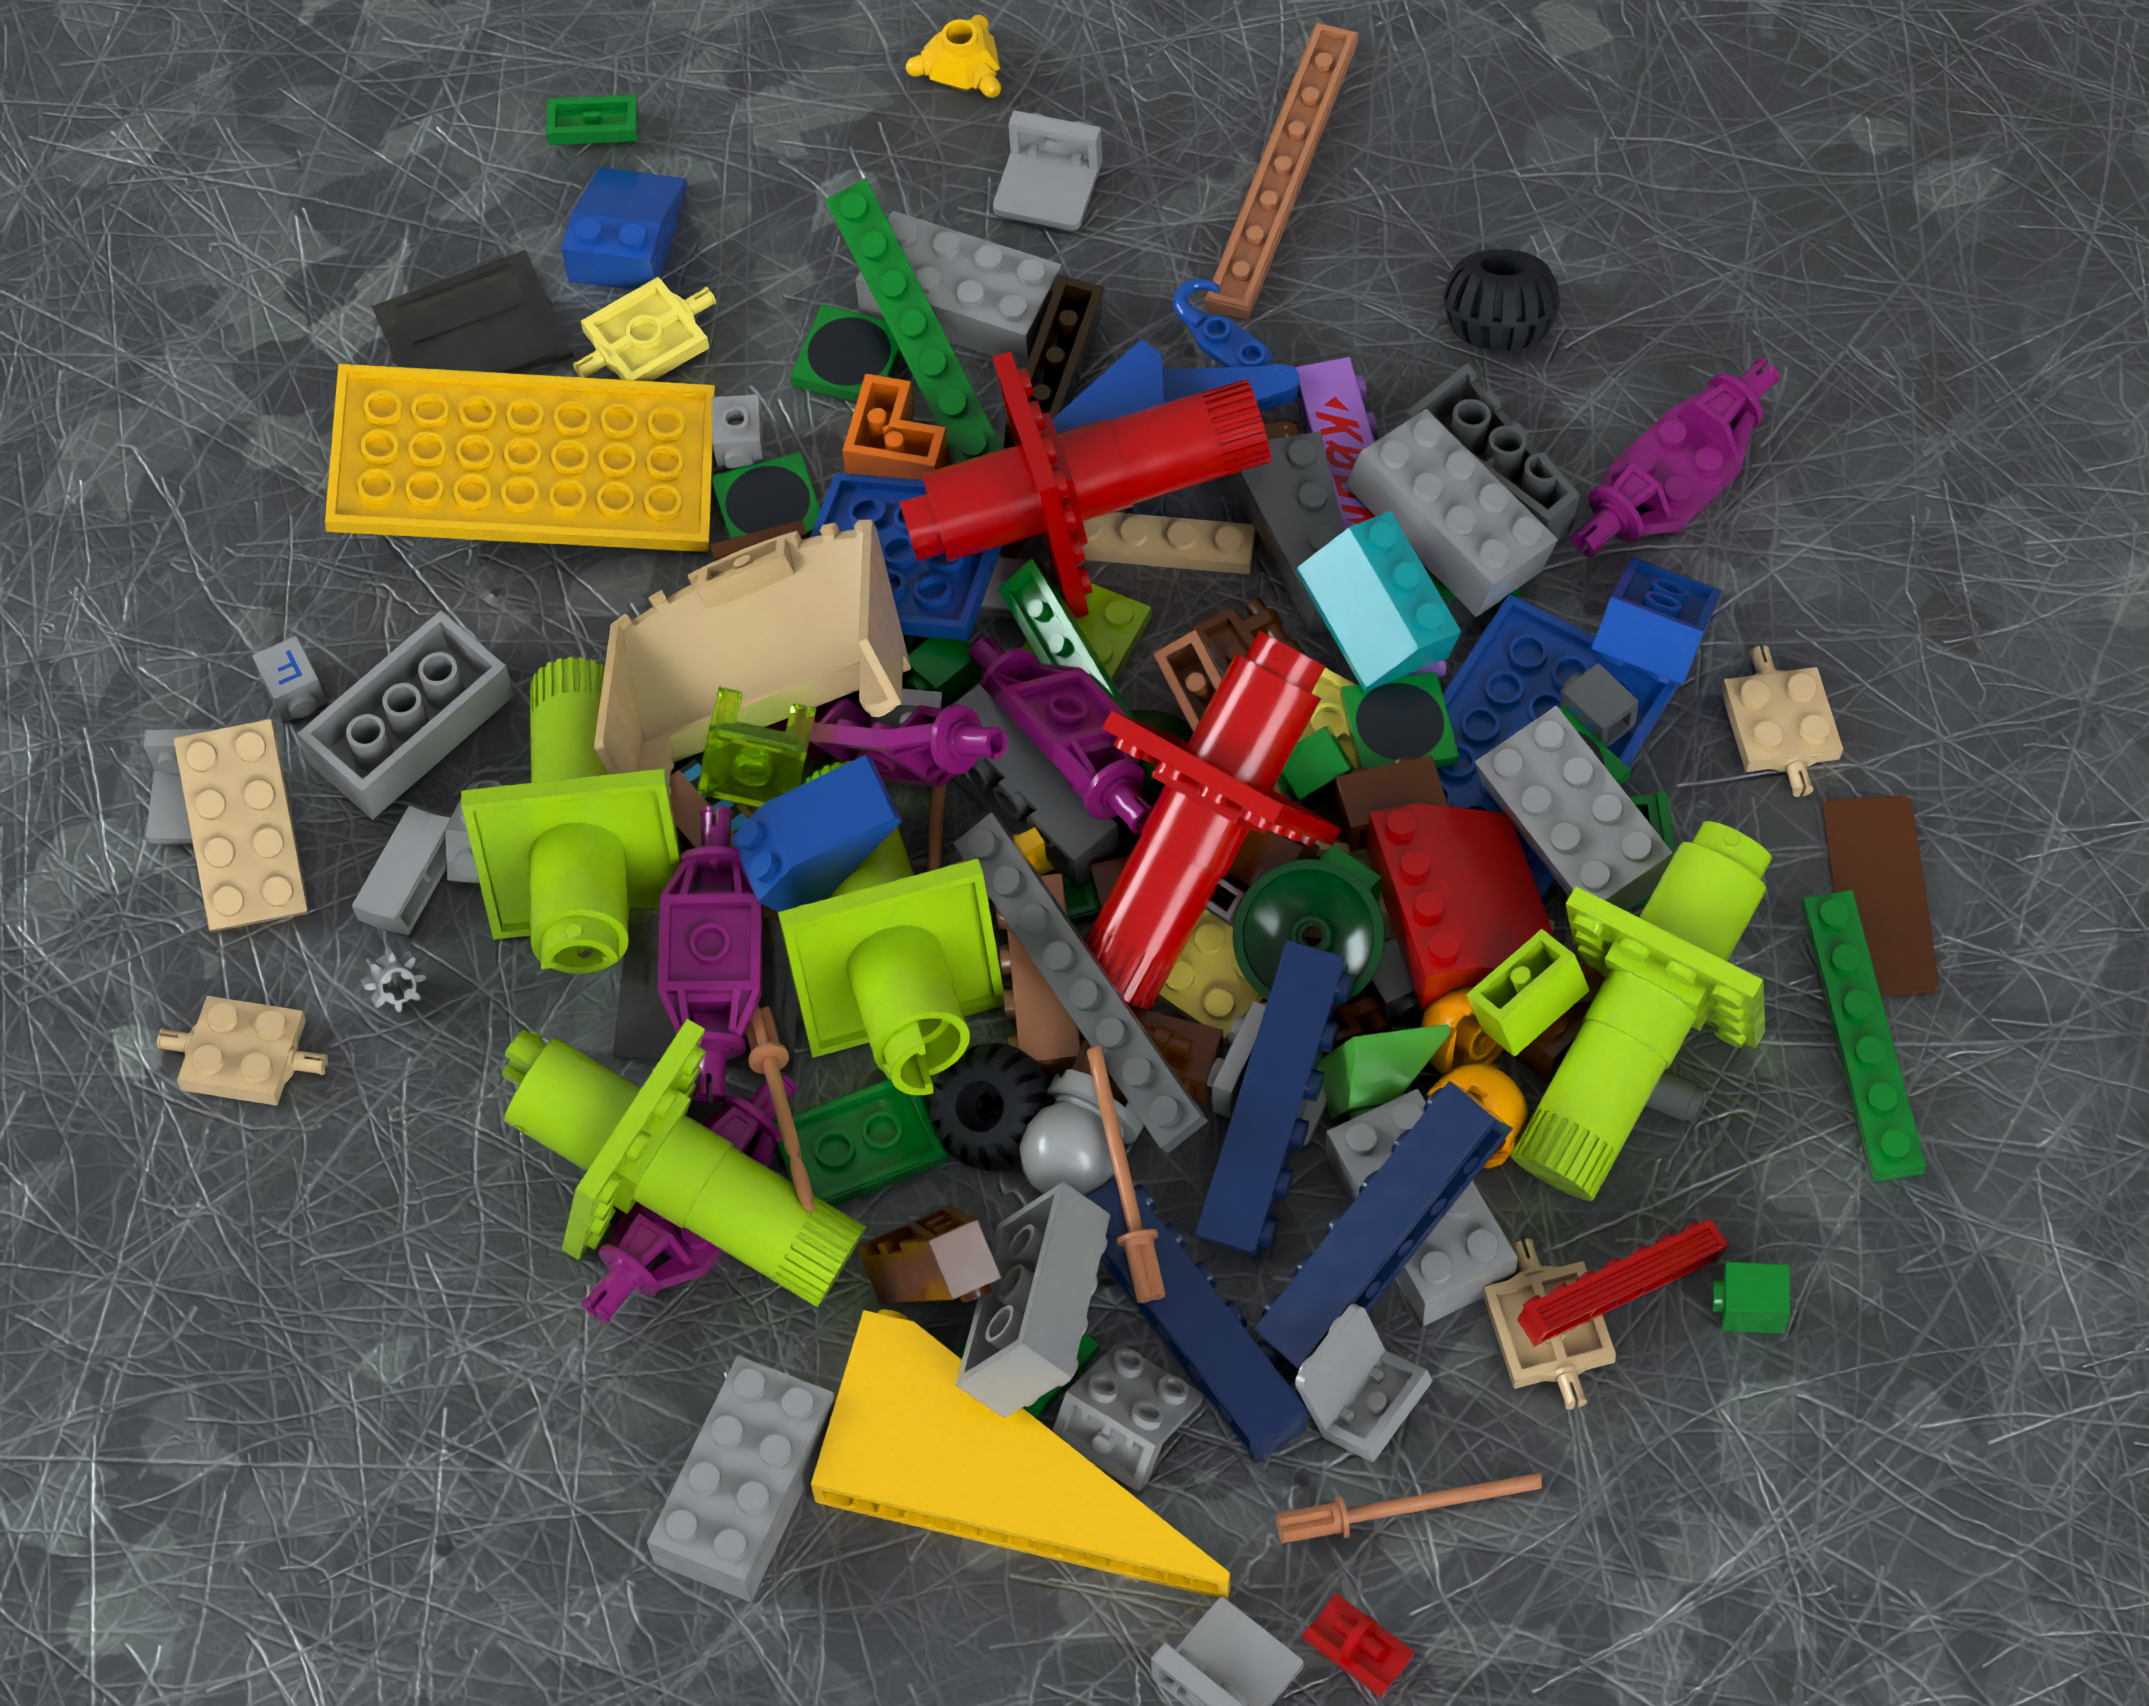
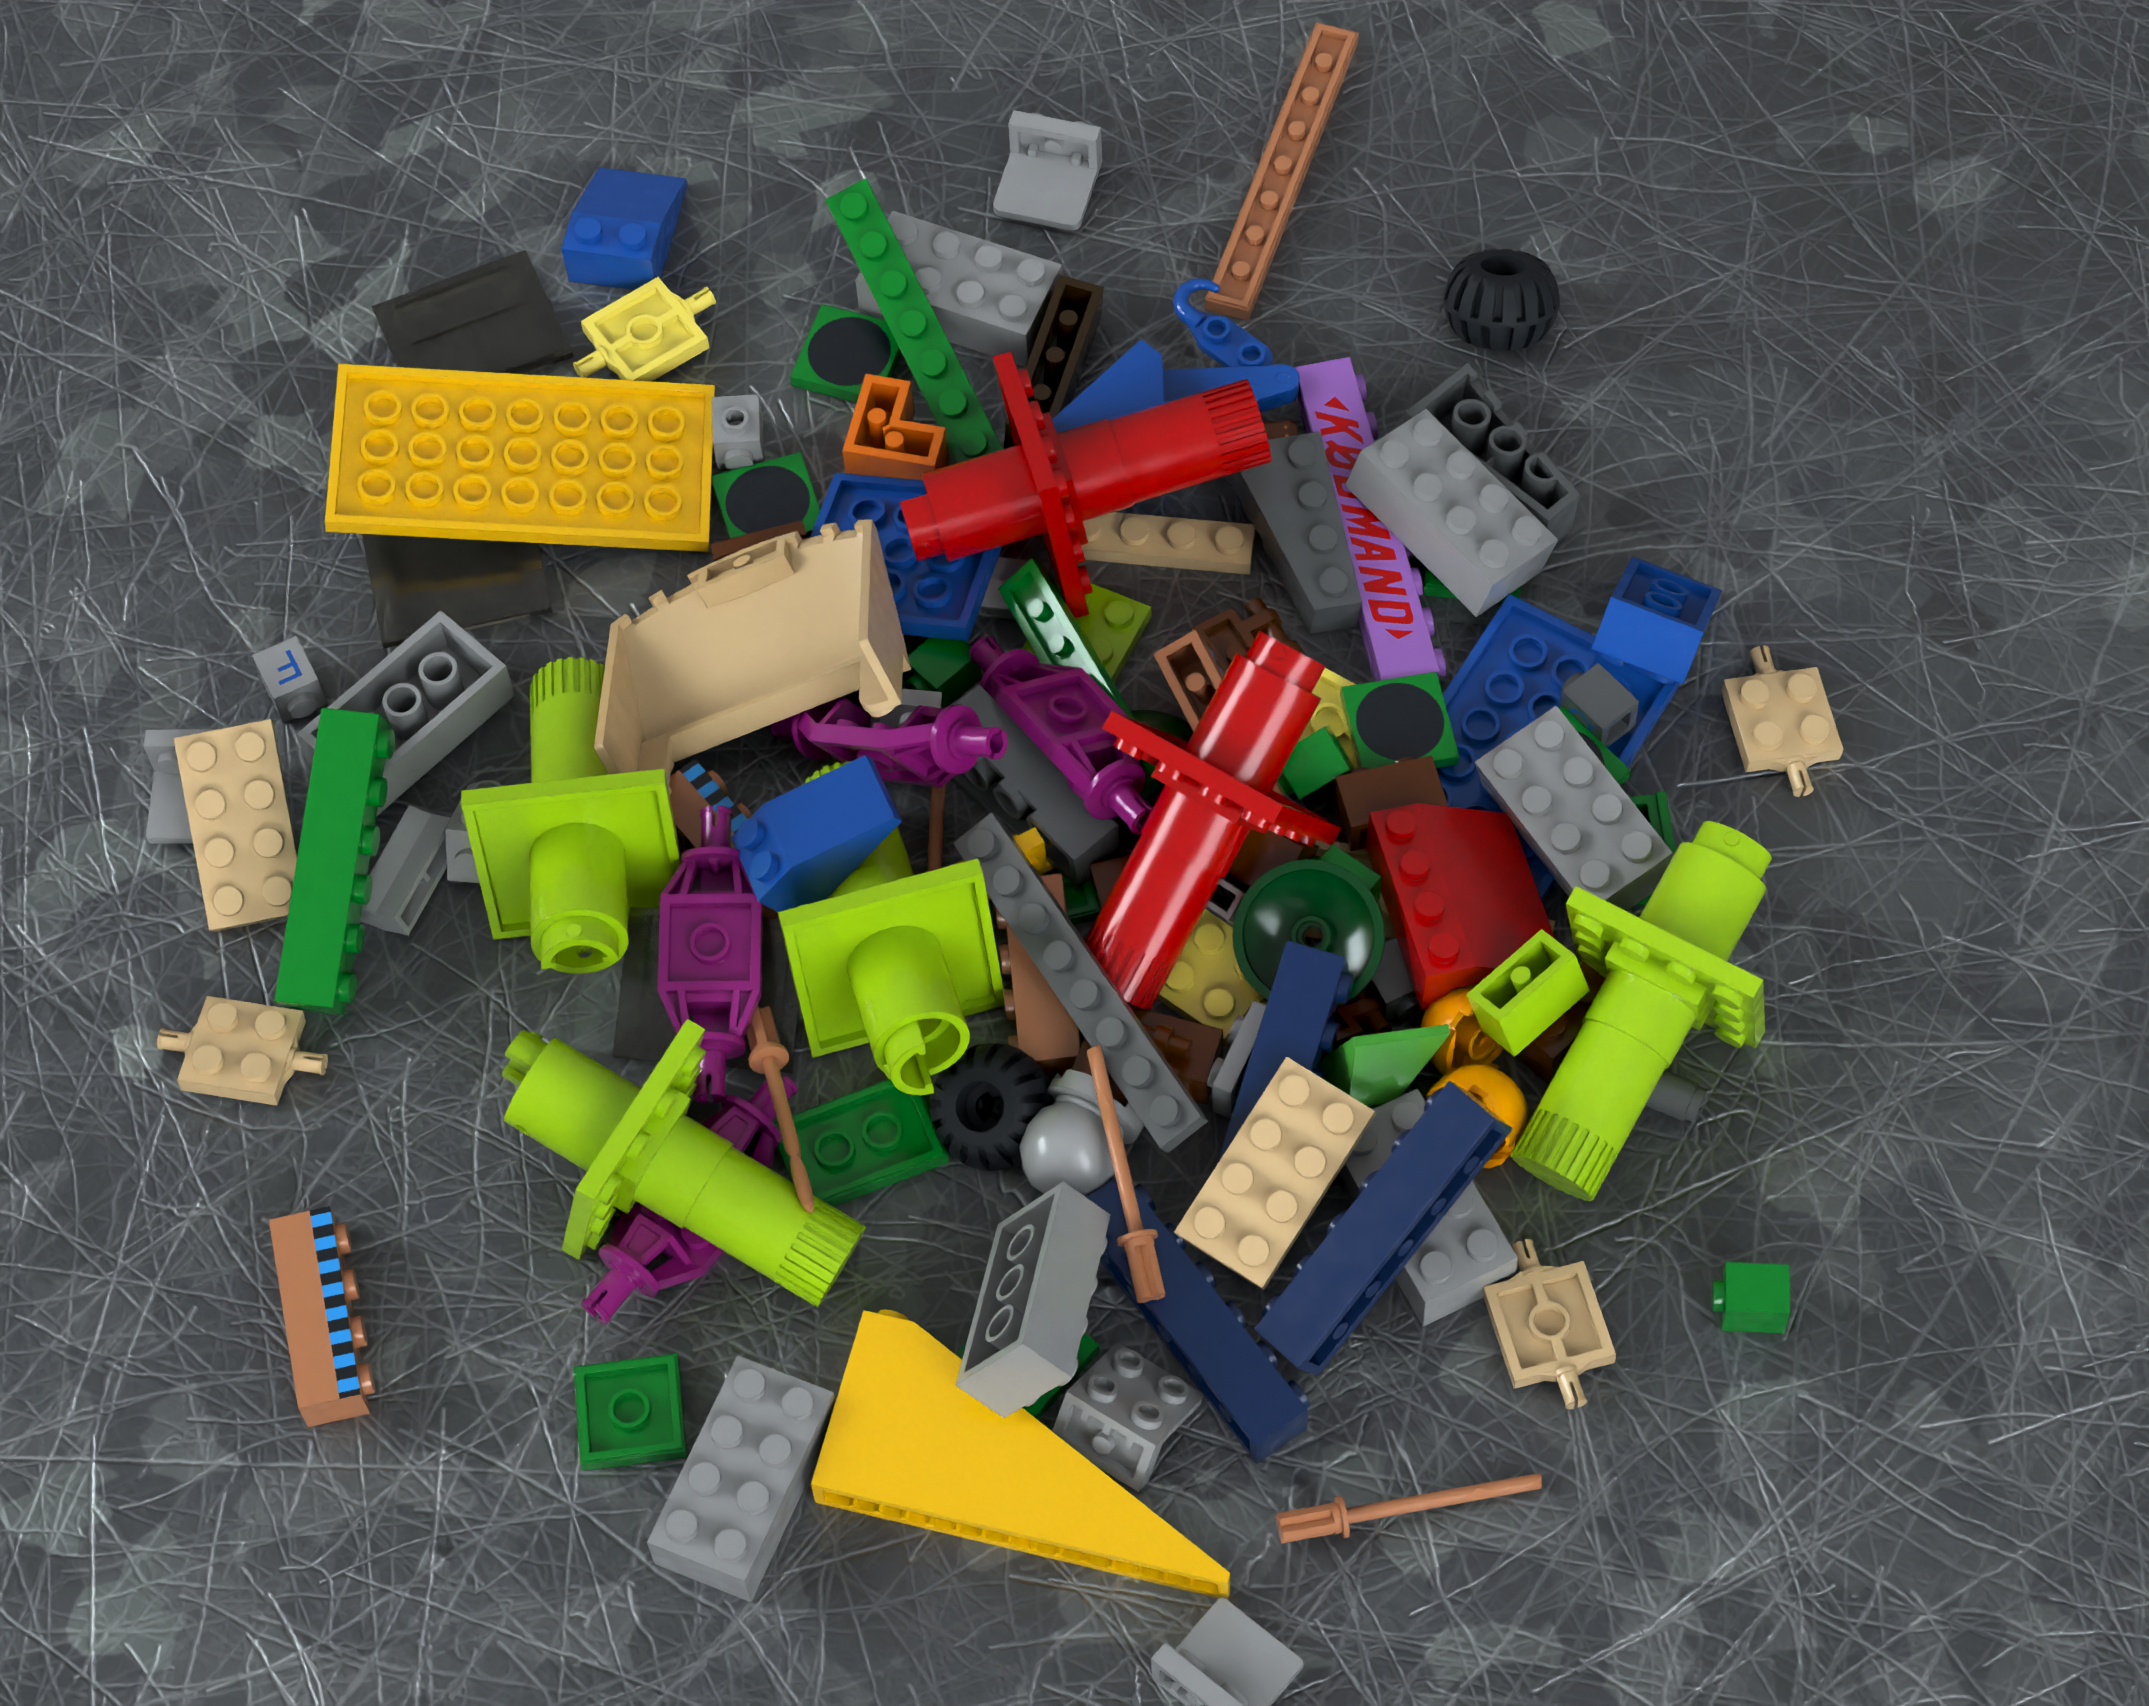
light grey gear [361,946,426,1012] -> none
green plate [546,94,639,145] -> none
clear neon green panel [697,687,816,807] -> none
reddish brown wedge [856,1205,1001,1303] -> none
yellow rock [906,14,1001,98] -> none
light grey bracket [1295,1304,1433,1462] -> none
slope [1296,511,1461,692] -> none
red hips [1303,1593,1414,1698] -> none
red piece [1517,1219,1728,1347] -> none
magenta plate [1570,358,1780,558] -> none
green plate [1801,890,1926,1182] -> none
reddish brown piece [1822,795,1939,996] -> none
none -> nougat brick [269,1206,375,1427]
none -> green brick [274,708,395,1015]
none -> clear smoke piece [362,534,553,648]
none -> green tile [573,1353,688,1471]
none -> tan plate [1174,1057,1376,1290]

